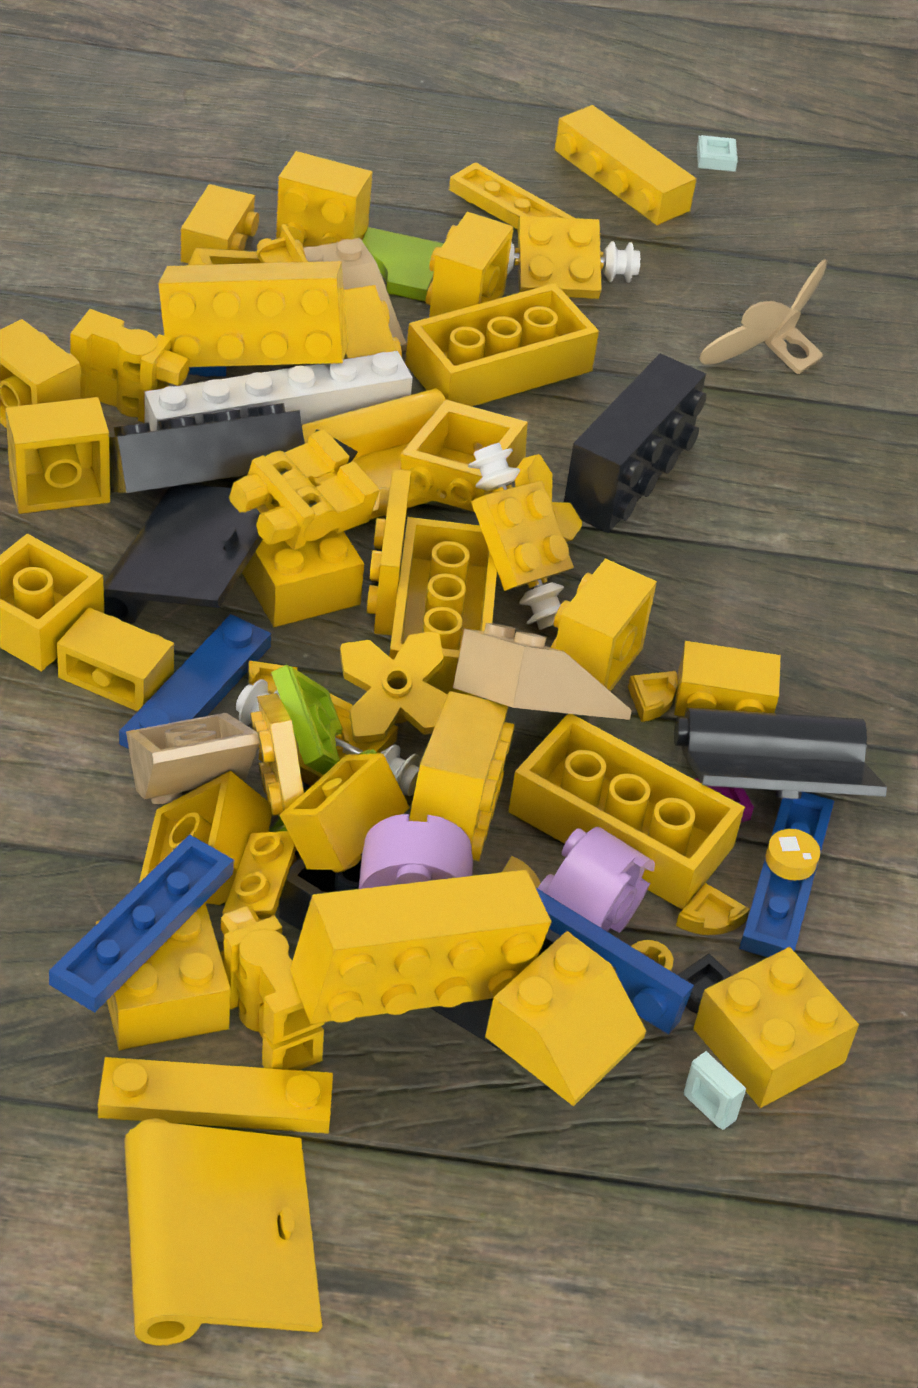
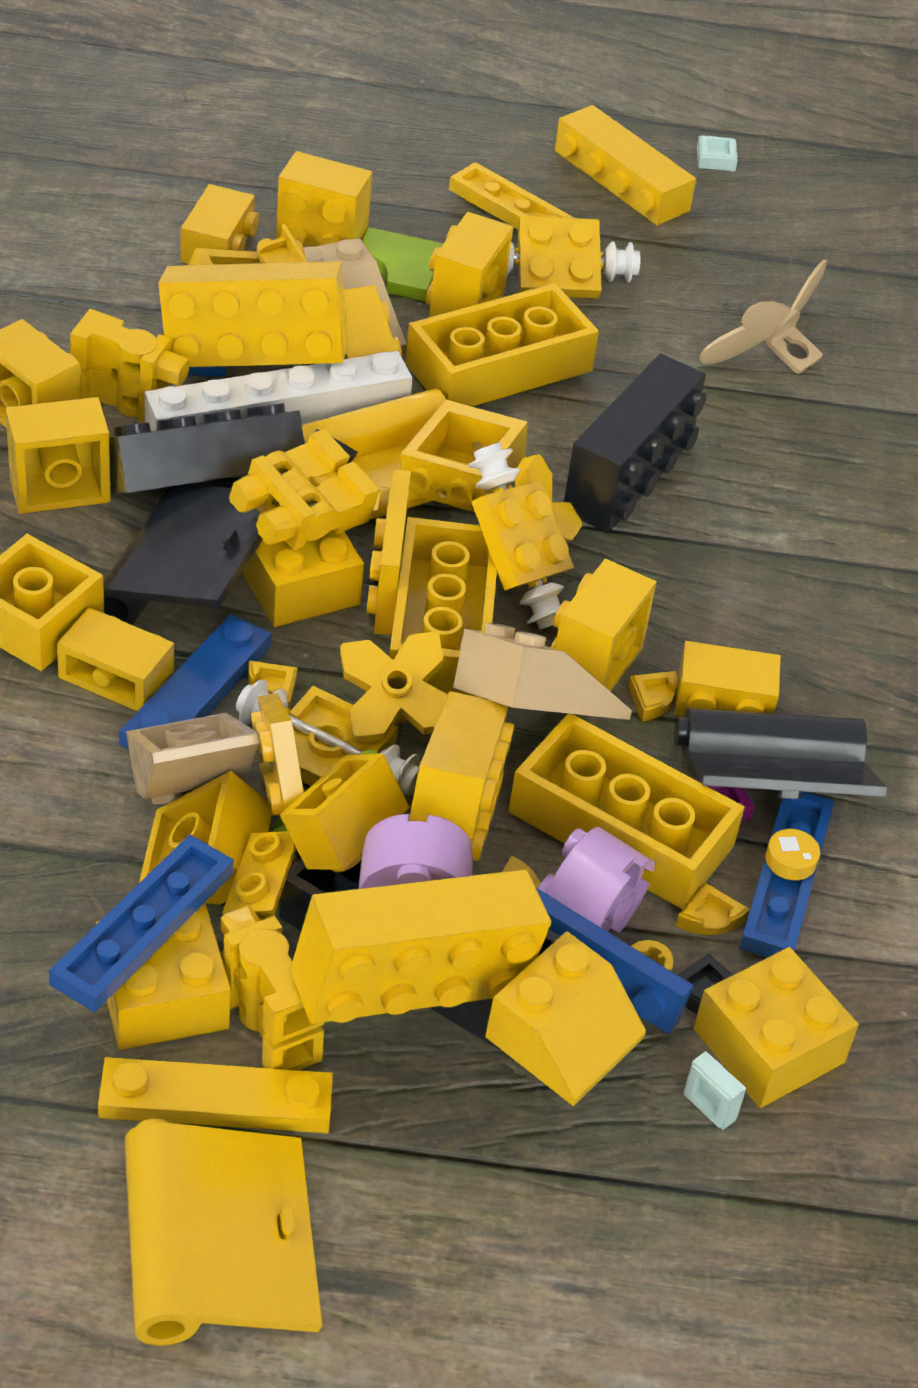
lime tile [271,665,343,775] -> none

